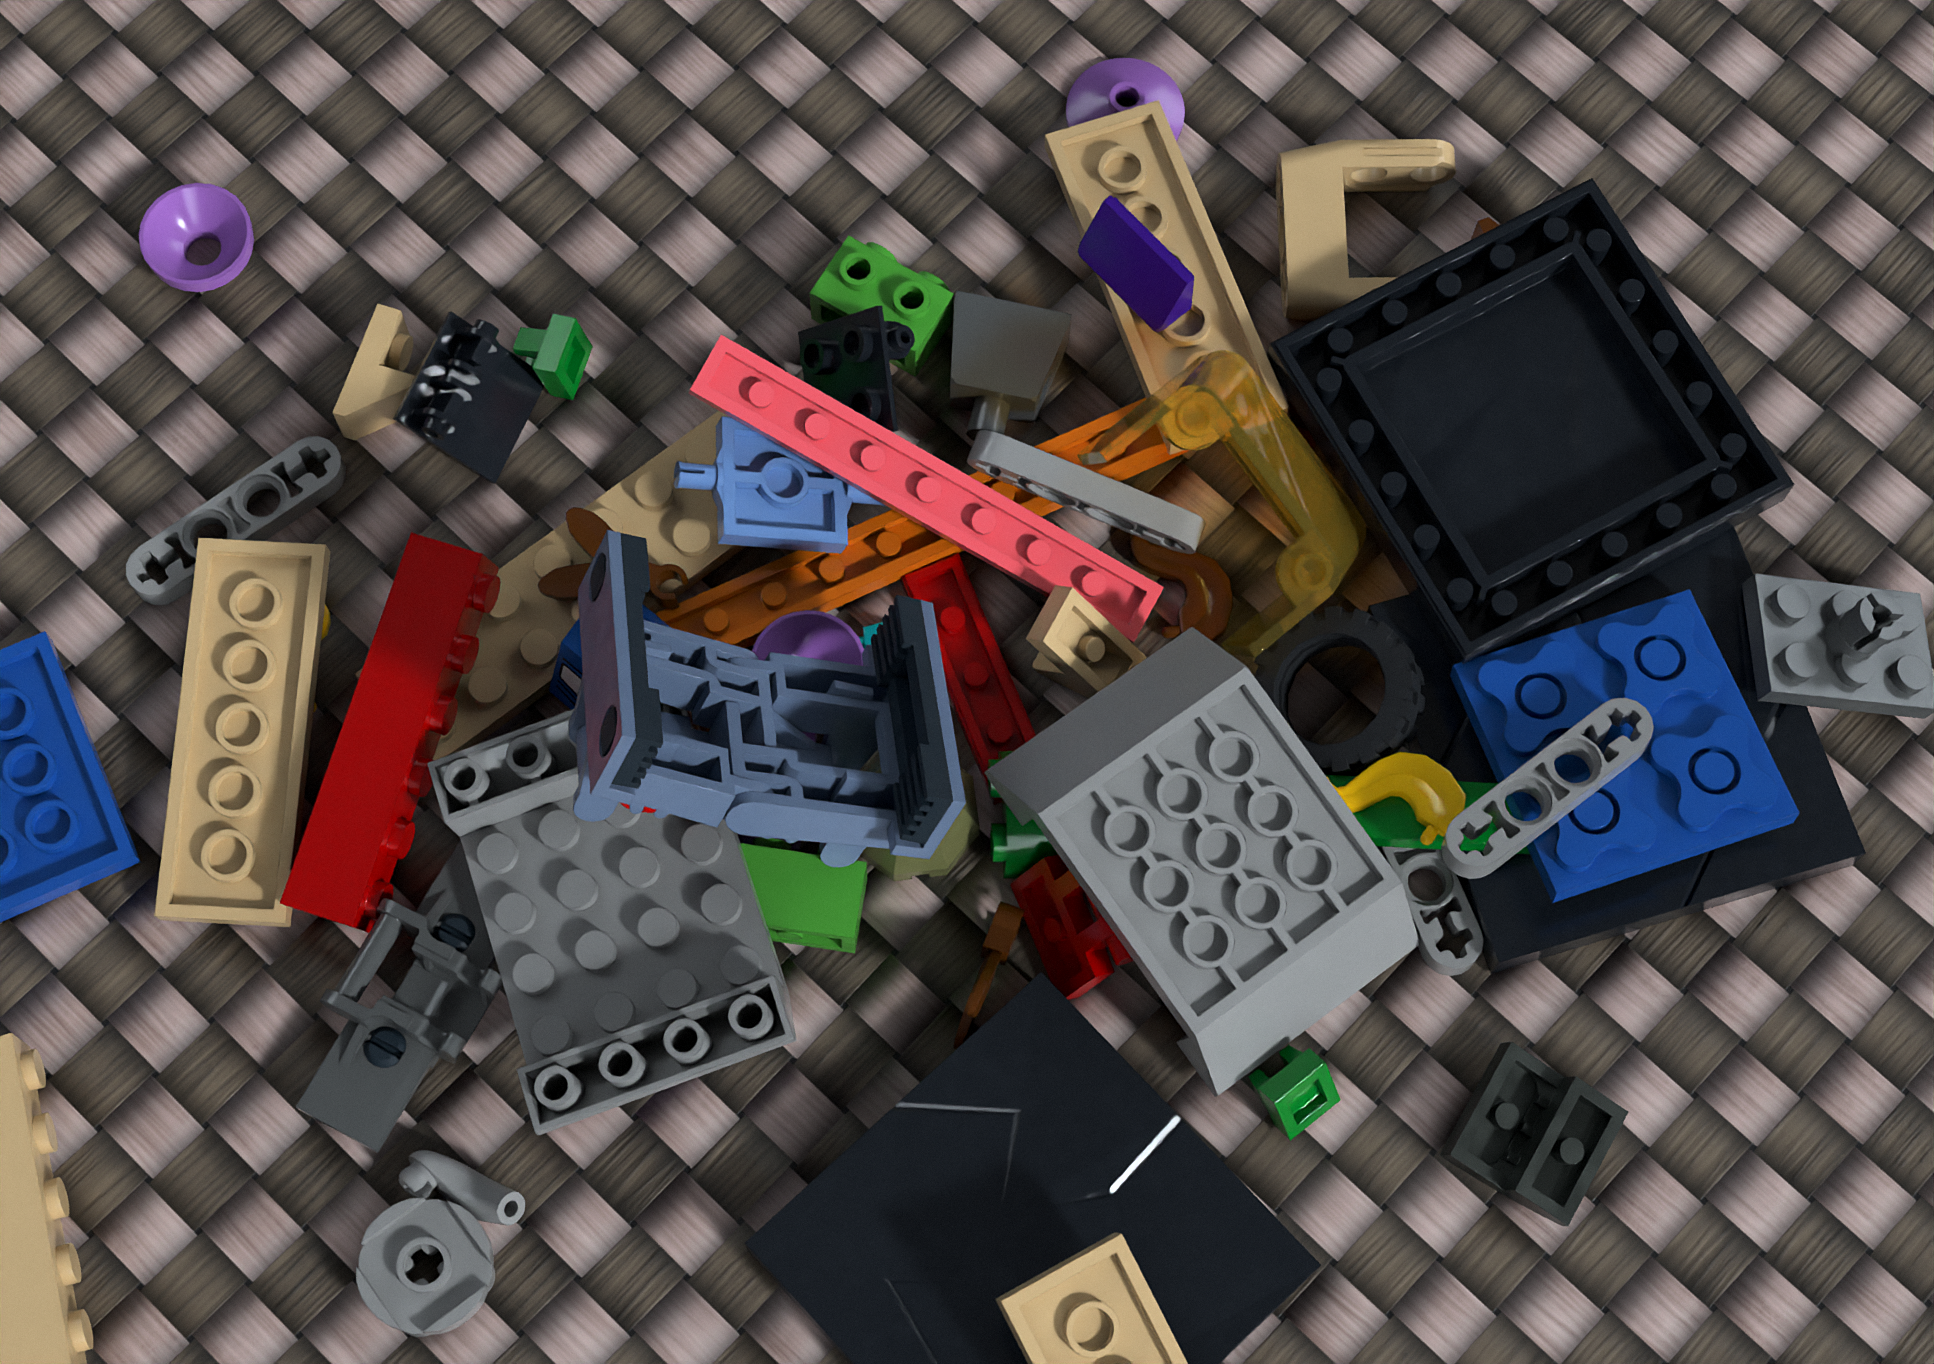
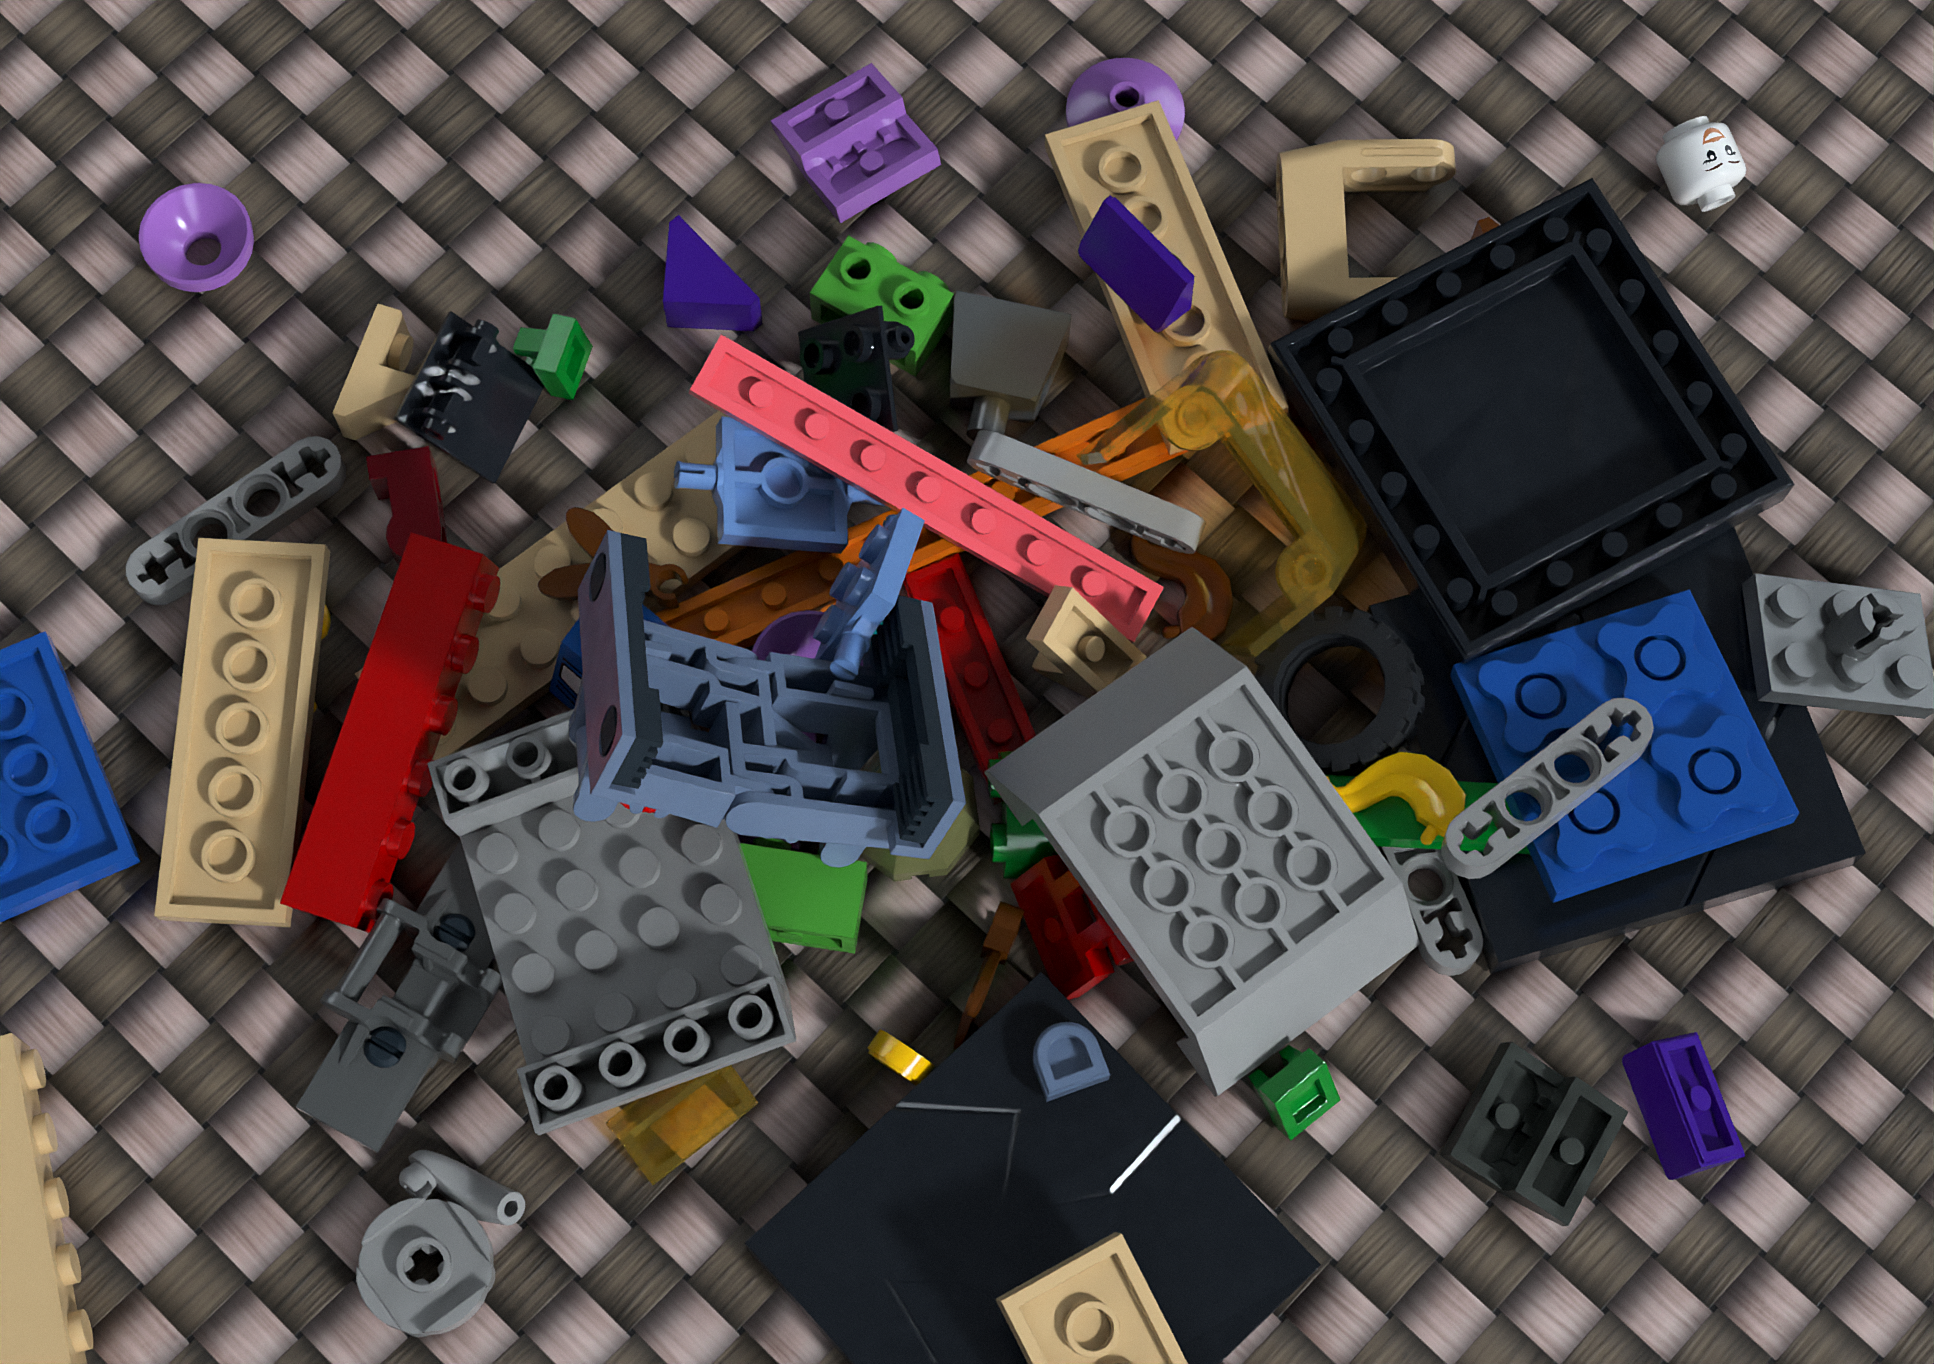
none -> dark red leg [366,446,448,566]
none -> clear yellow slope [606,1065,759,1185]
none -> dark purple slope [663,215,763,331]
none -> medium lavender slope [771,63,941,223]
none -> medium blue plate [813,508,925,680]
none -> yellow tile [867,1029,935,1086]
none -> sand blue tile [1033,1022,1110,1102]
none -> dark purple slope [1622,1032,1745,1180]
none -> white head [1656,116,1746,212]

